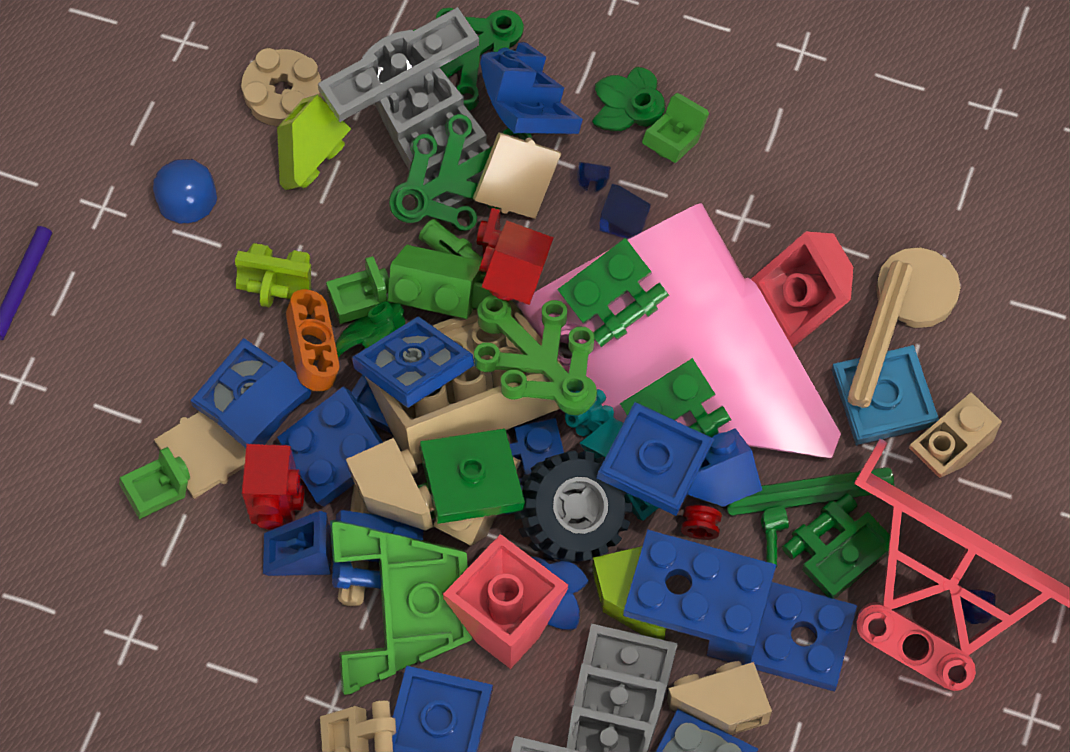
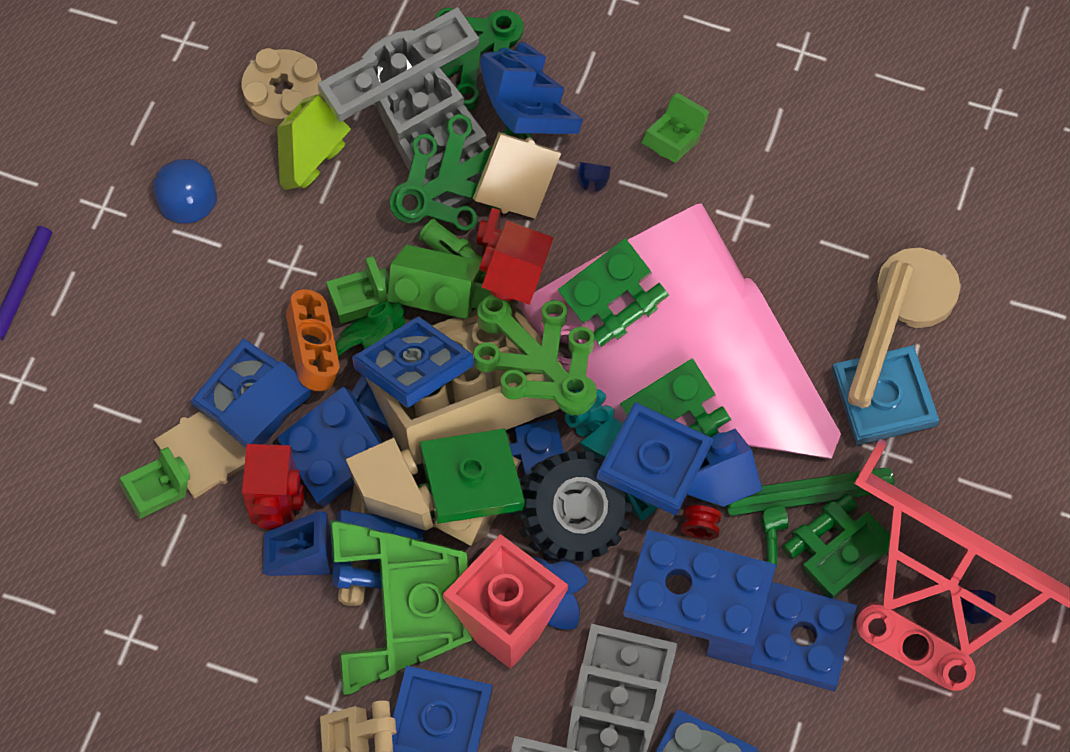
lime hips [235,243,311,308] -> none
green plate [592,67,666,131] -> none
lime slope [592,546,666,640] -> none
clear blue slope [600,184,651,239] -> none
tan slope [667,661,772,735] -> none
coral slope [751,231,854,348] -> none
tan slope [909,392,1002,478] -> none

